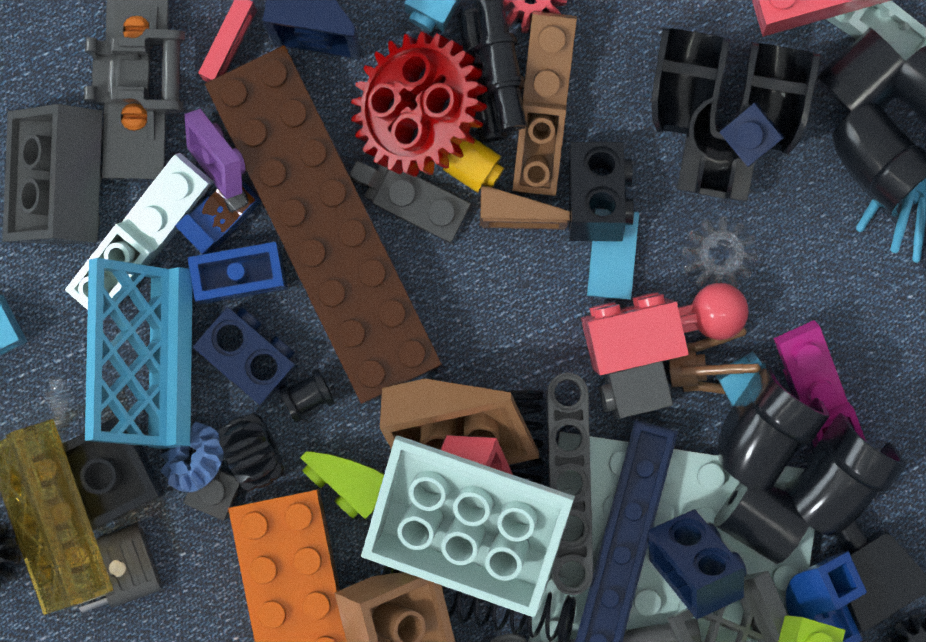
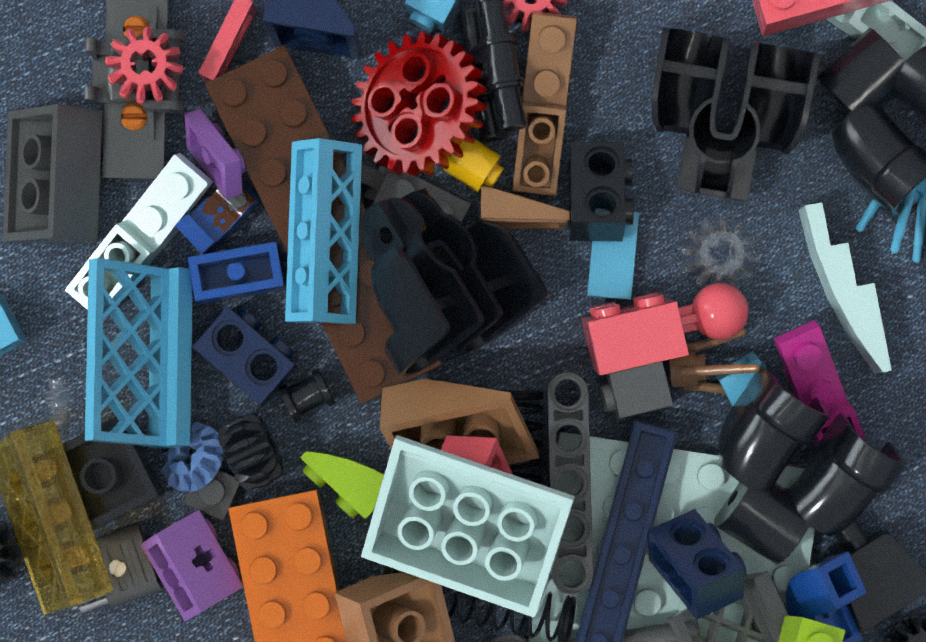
dark blue plate [719,102,785,167] -> none
none -> coral gear [105,26,183,105]
none -> medium lavender brick [140,510,244,621]
none -> medium azure fence [285,138,362,324]
none -> black piece [361,188,548,377]
none -> light aqua slope [798,202,892,374]

